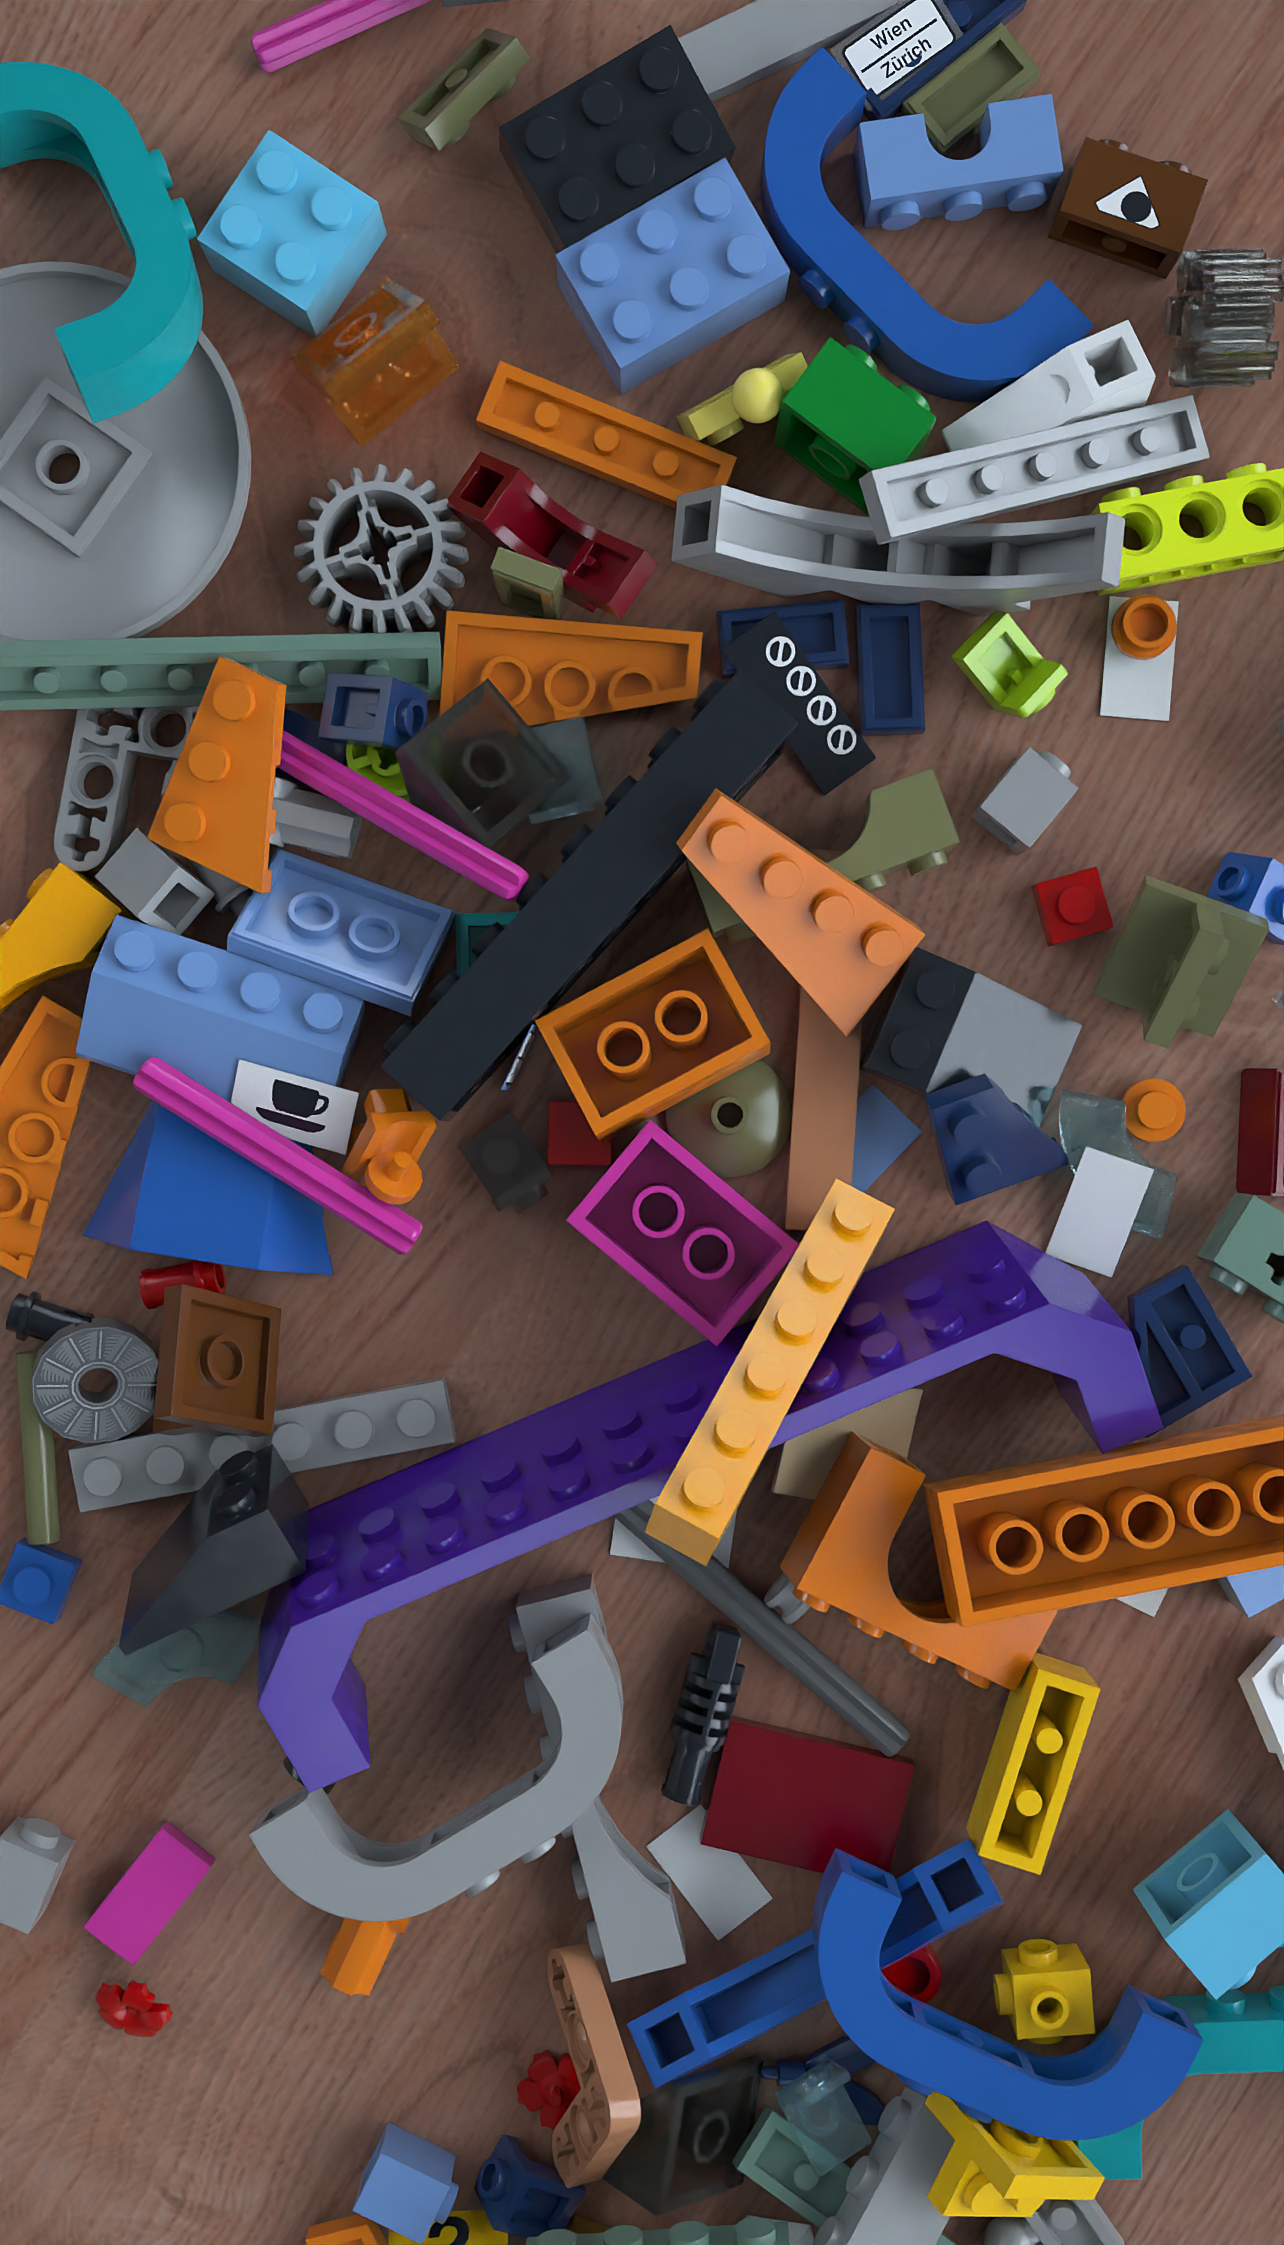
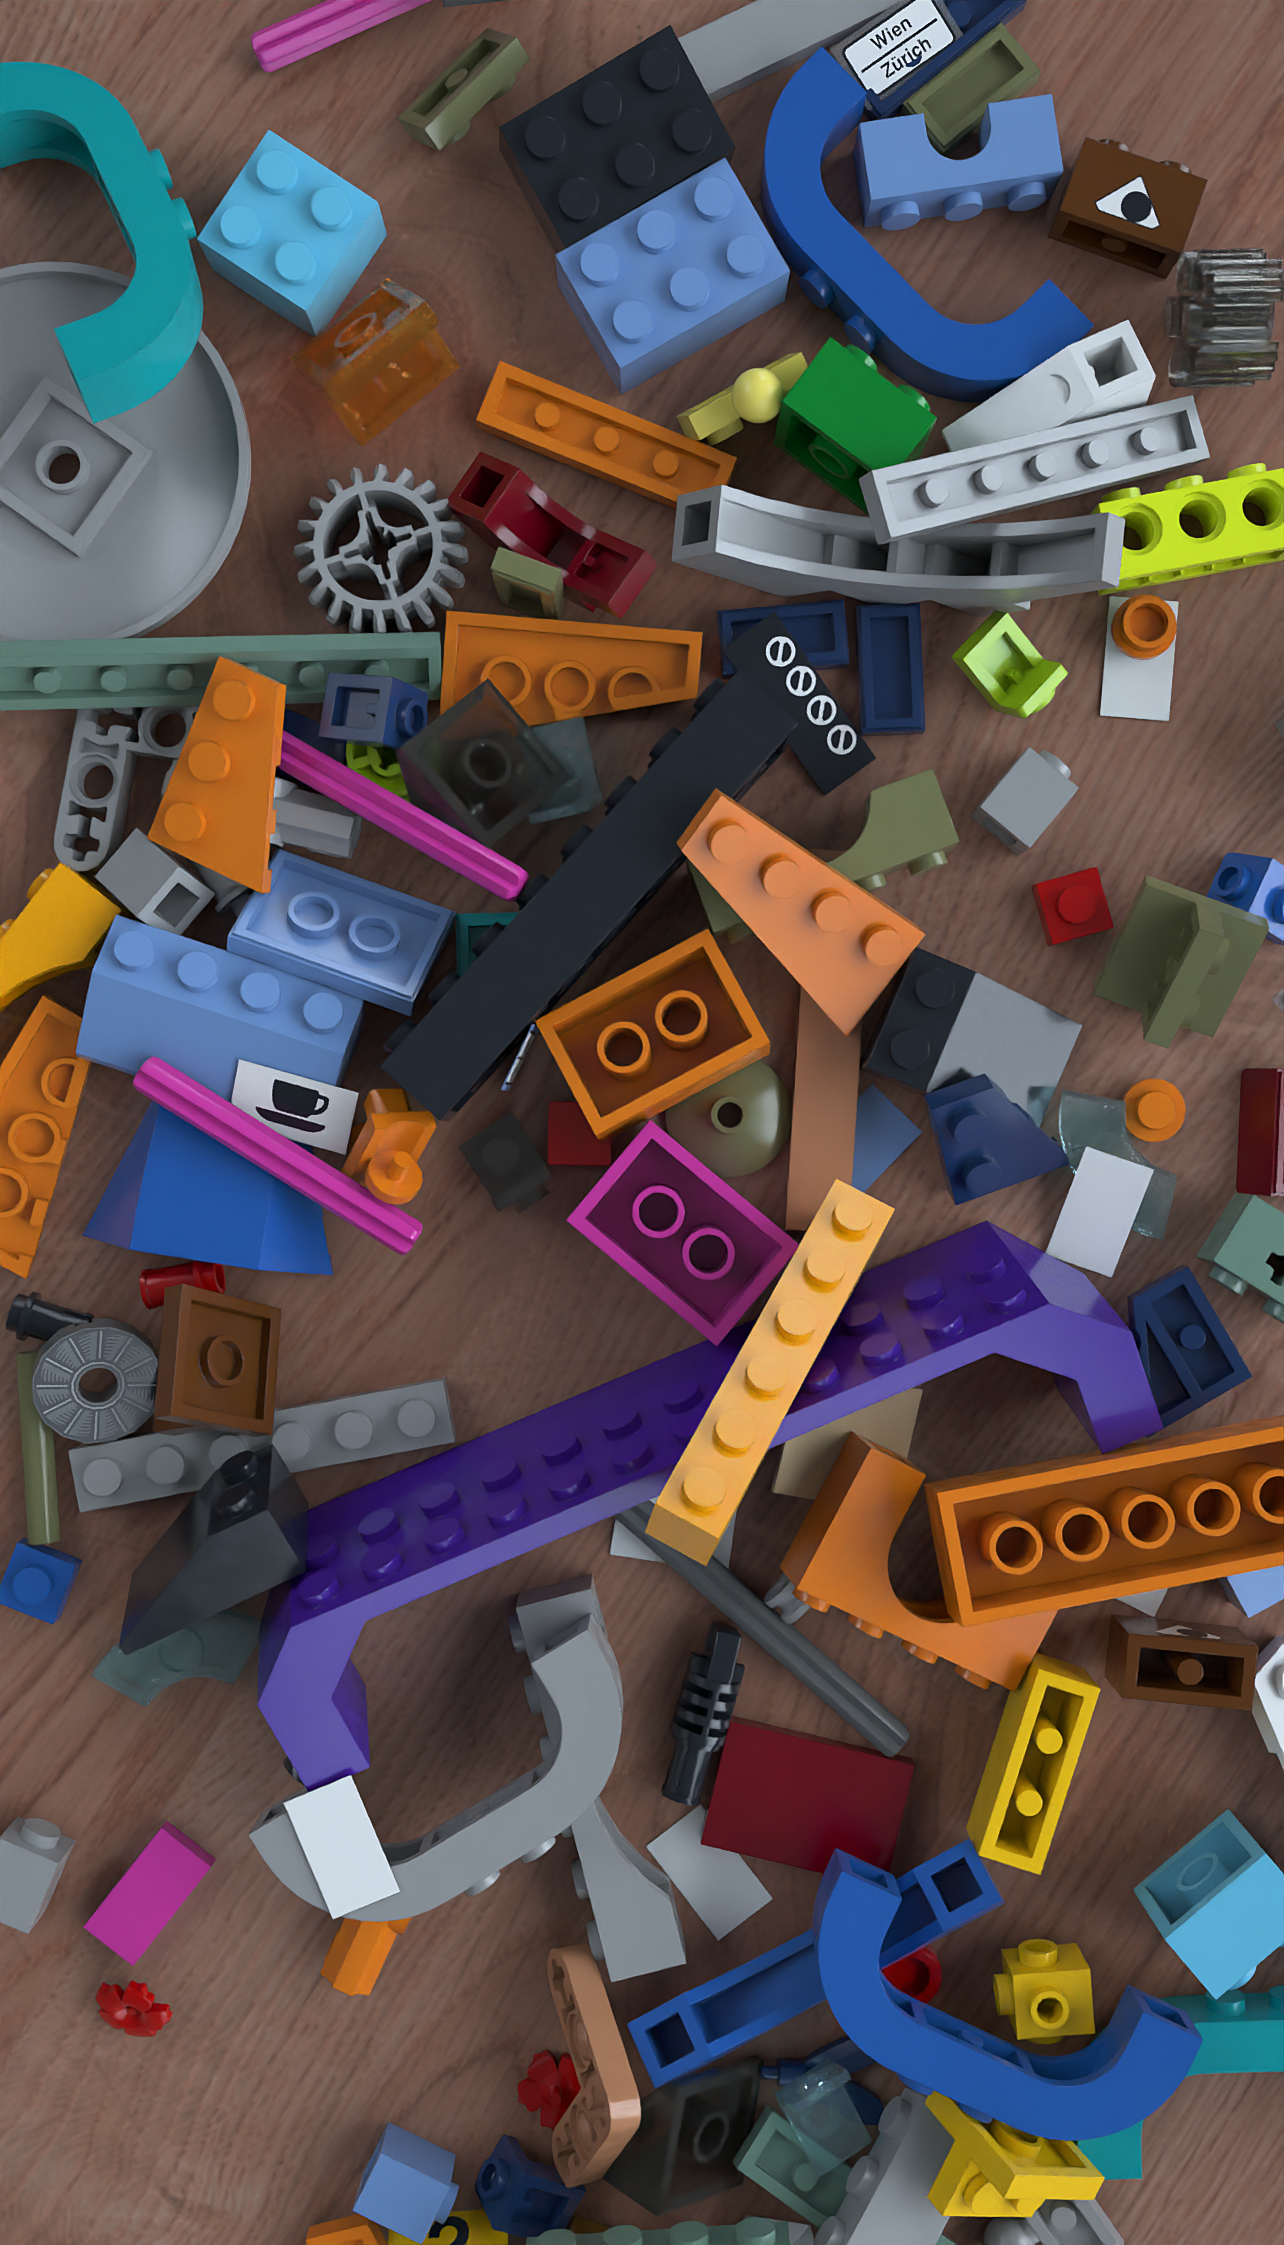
none -> white sticker [284,1775,400,1919]
none -> reddish brown brick [1105,1614,1259,1711]

